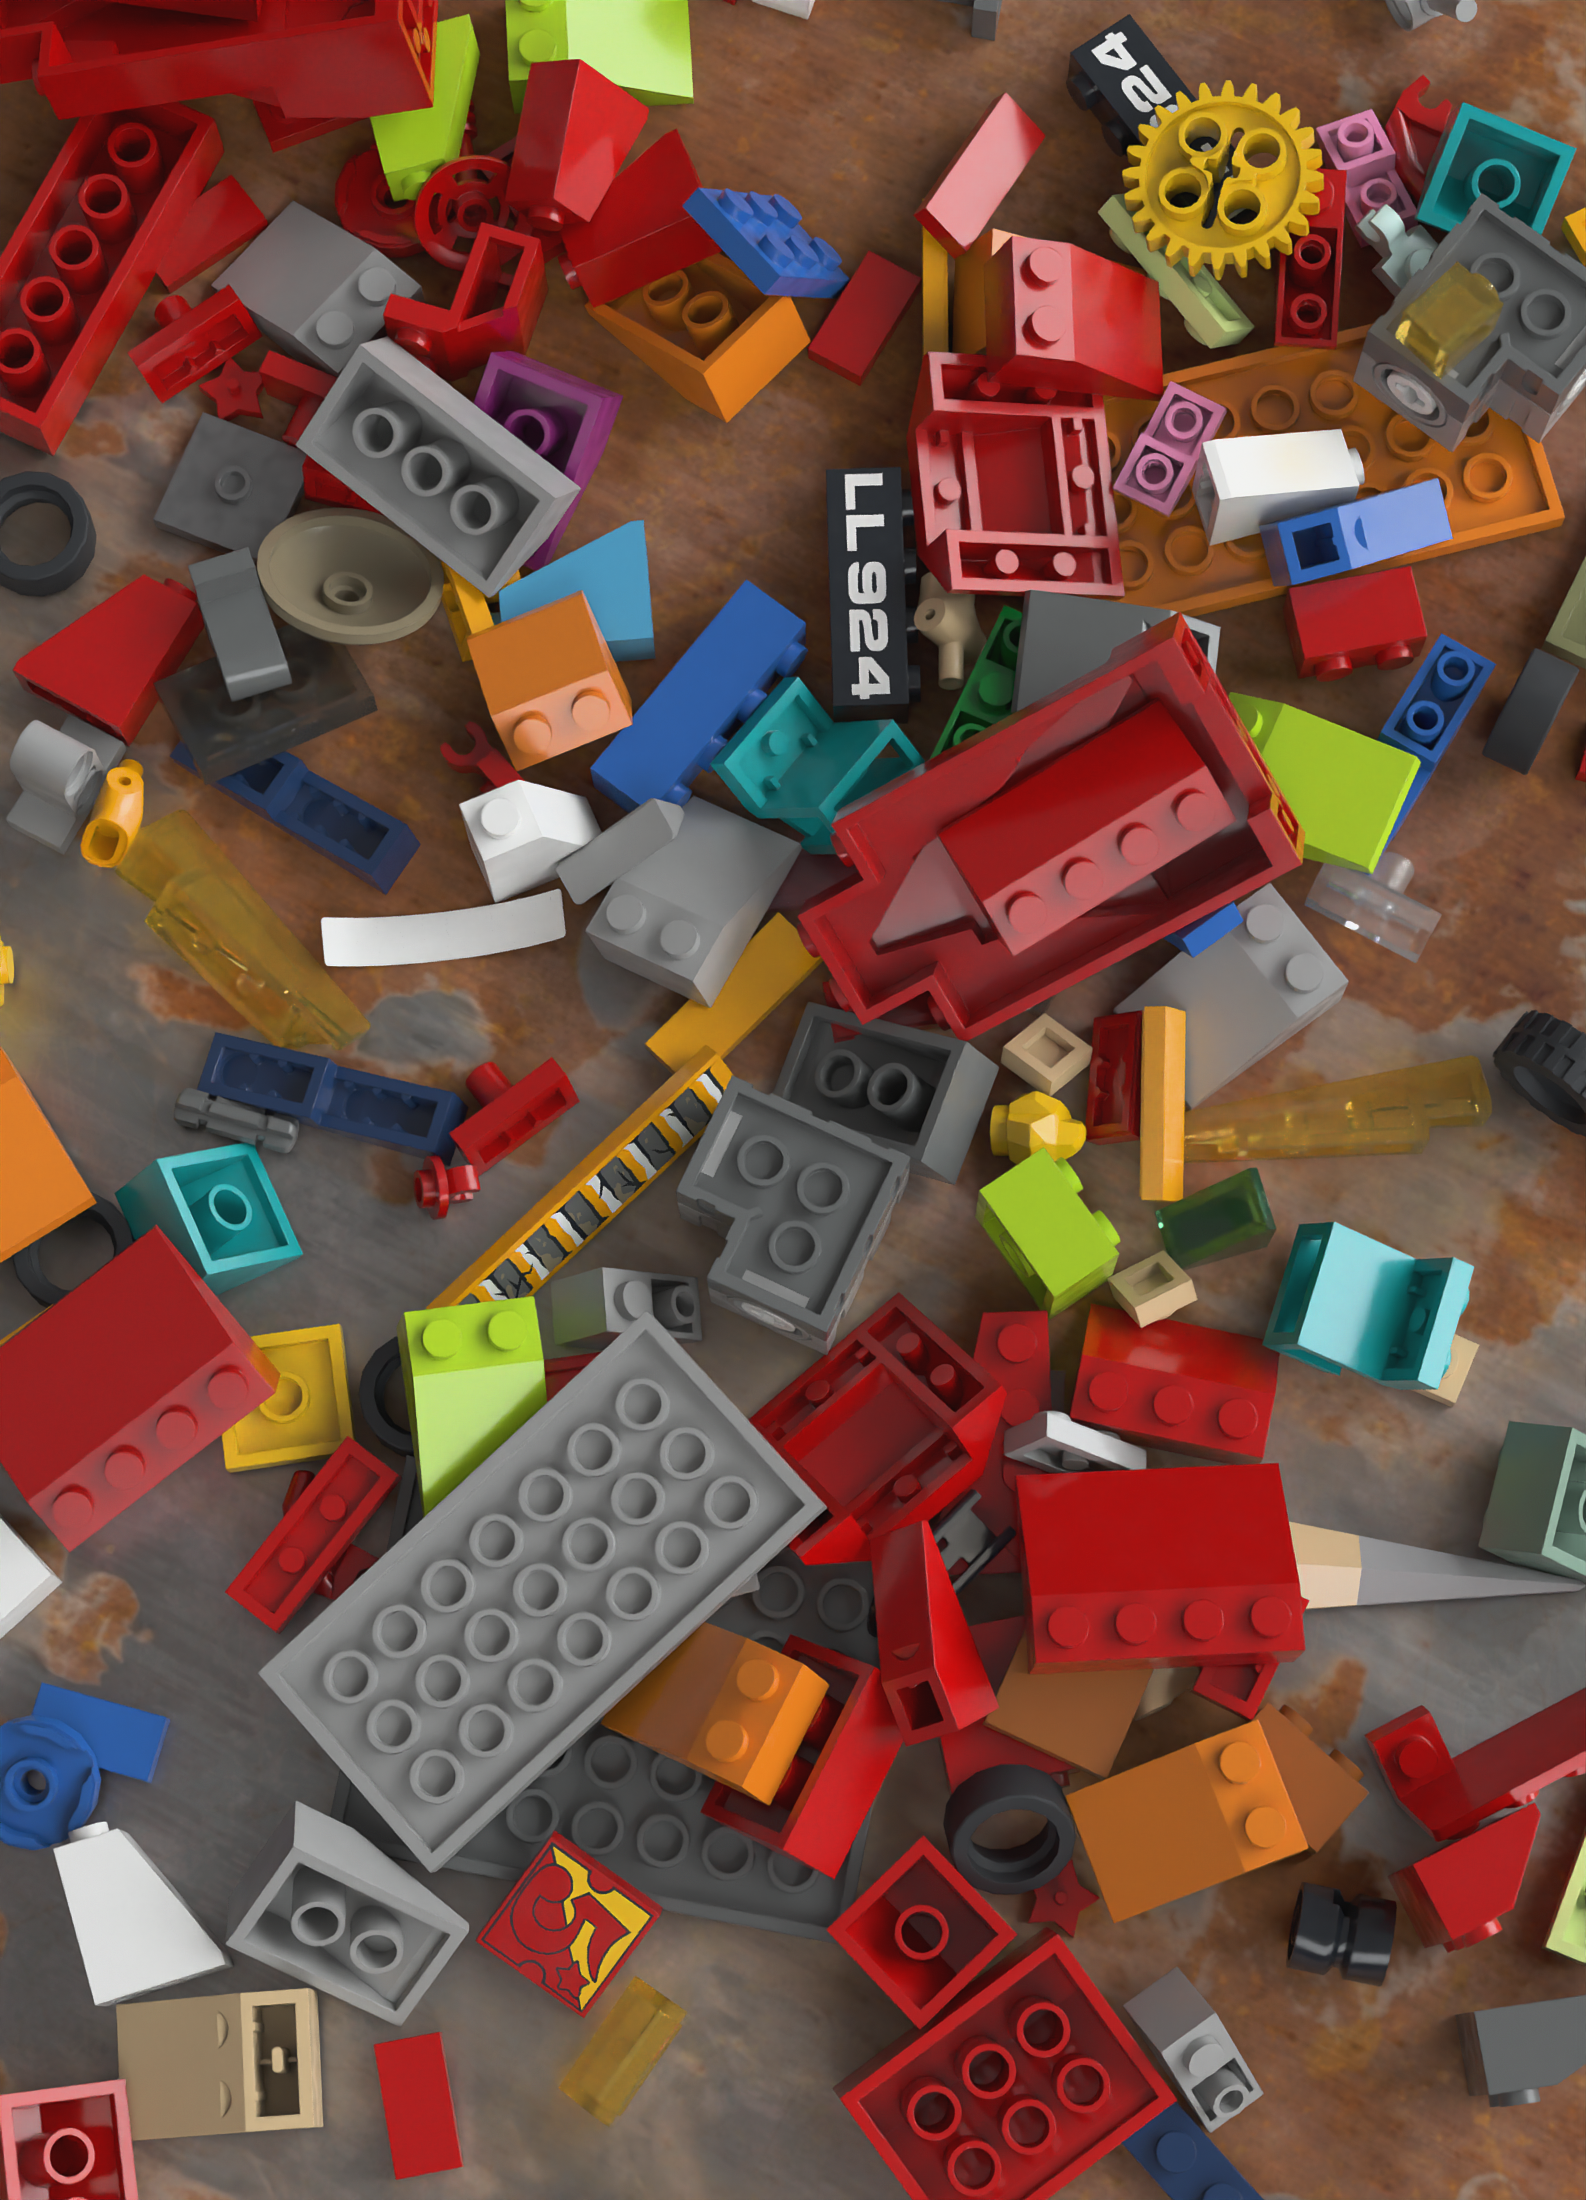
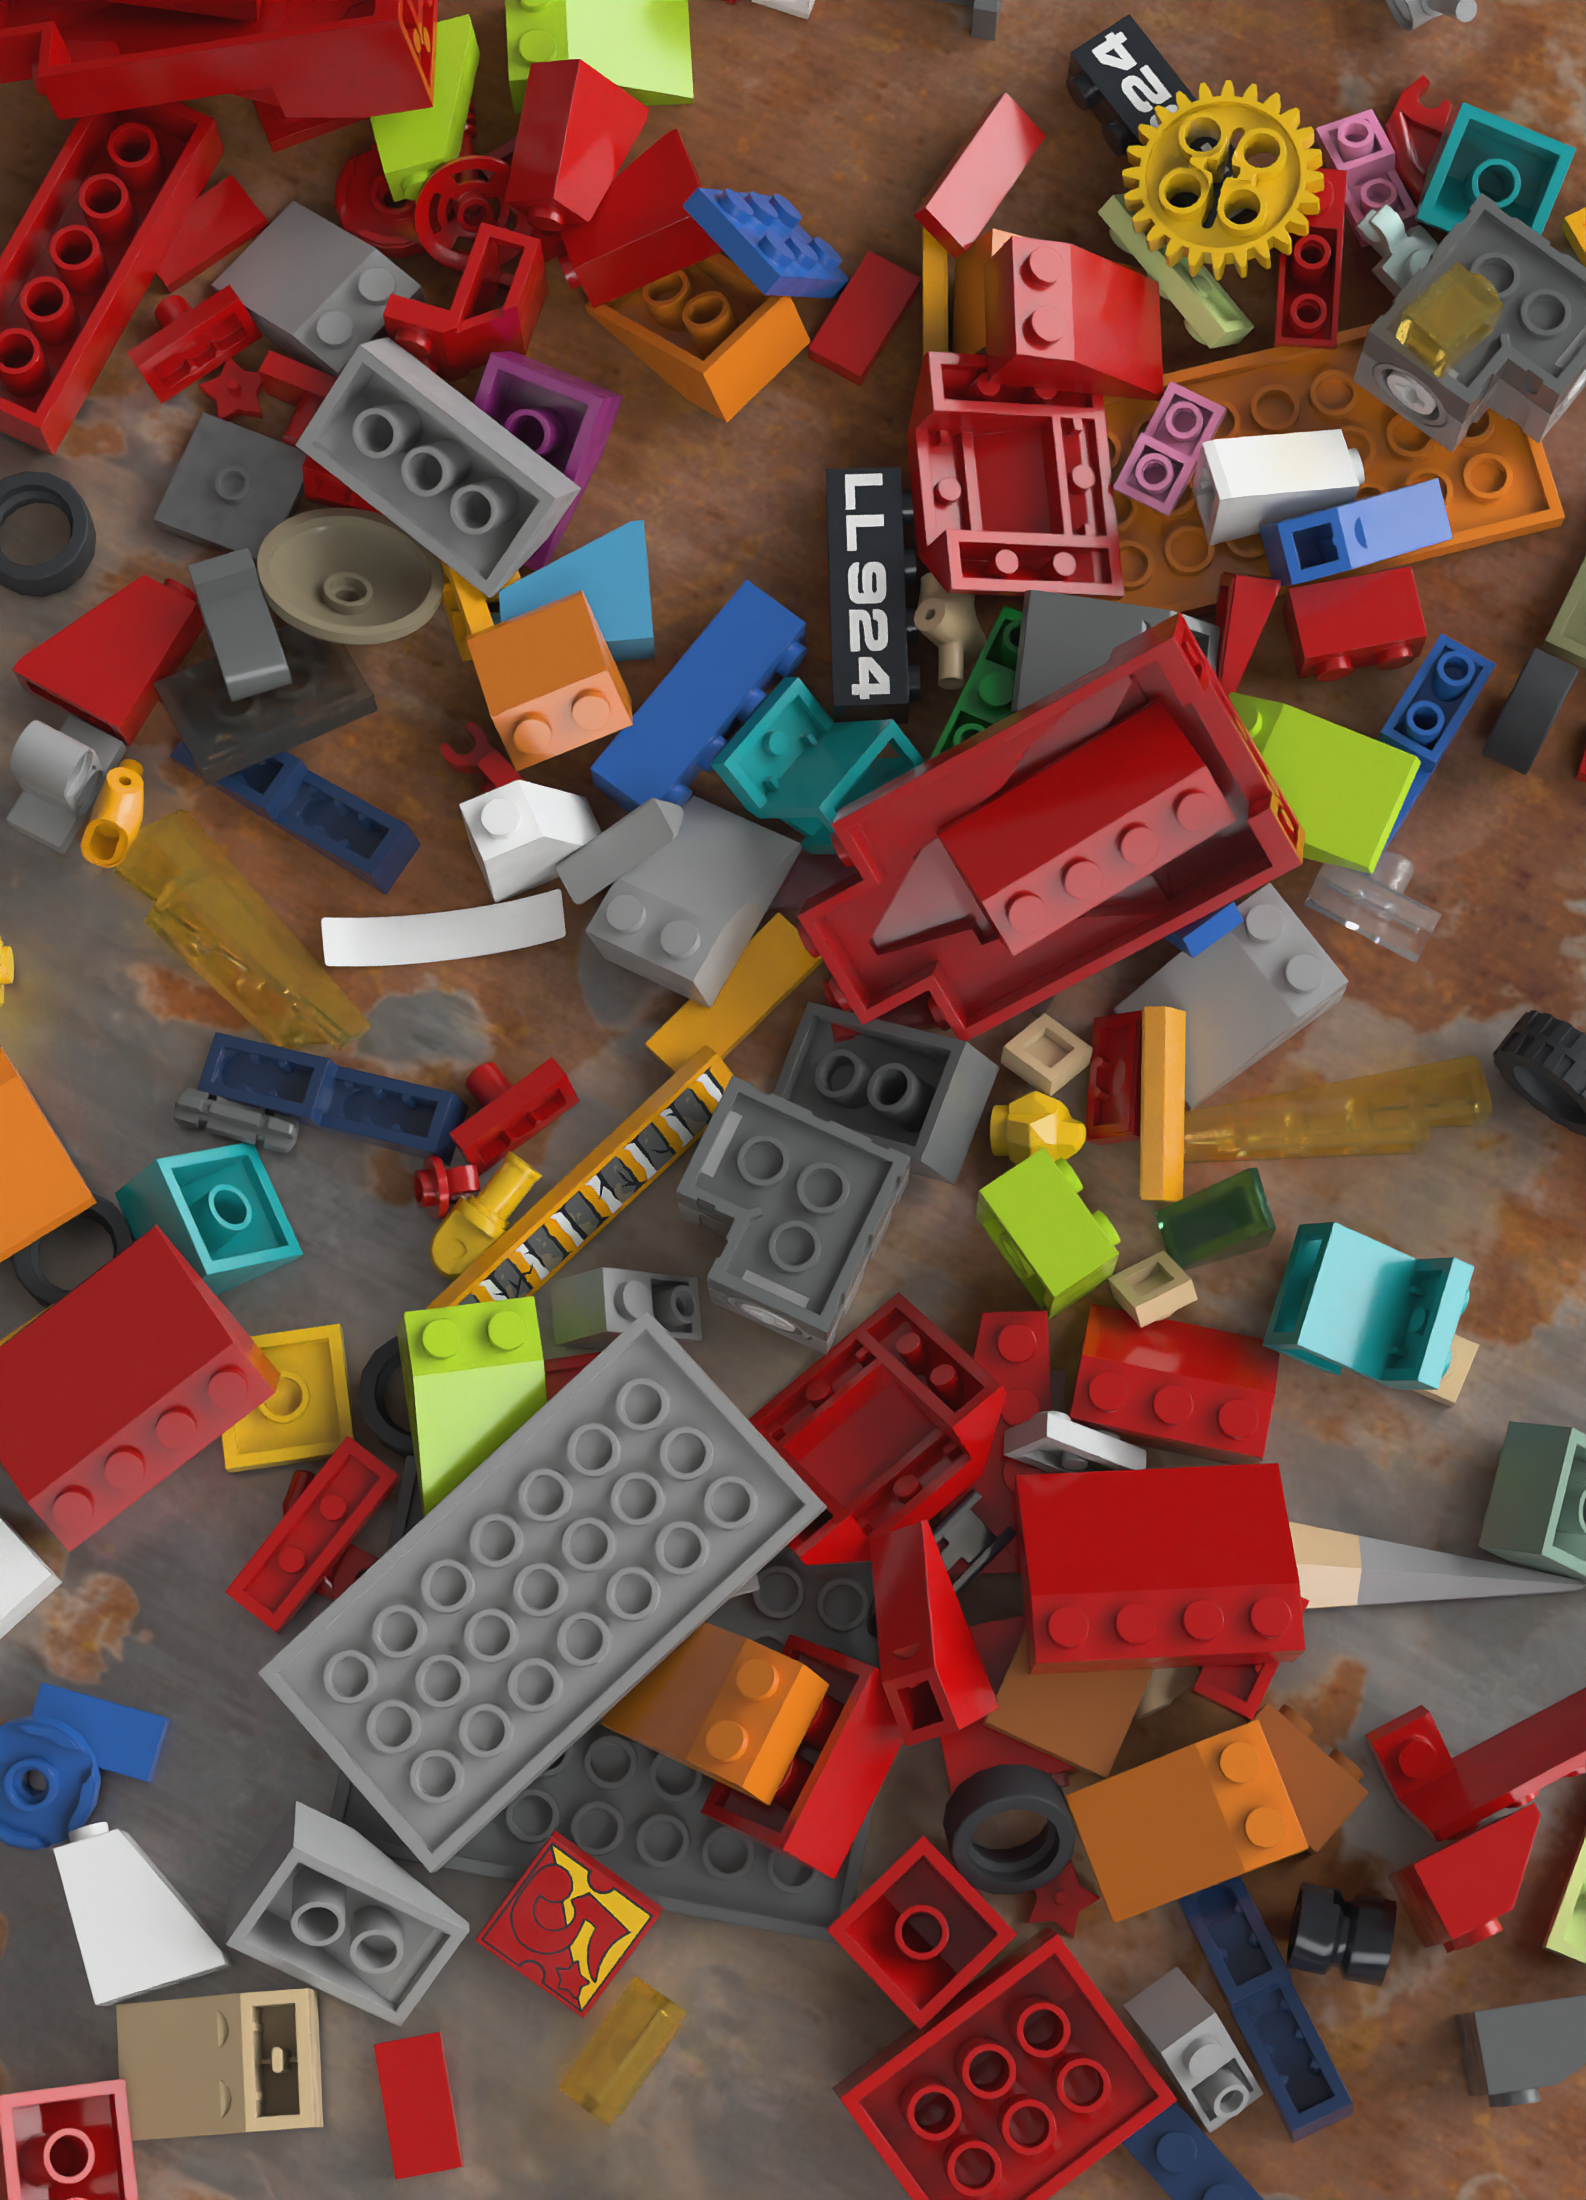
none -> yellow arm [429,1151,542,1281]
none -> dark blue slope [1177,1876,1353,2143]
none -> red slope [1213,571,1282,696]

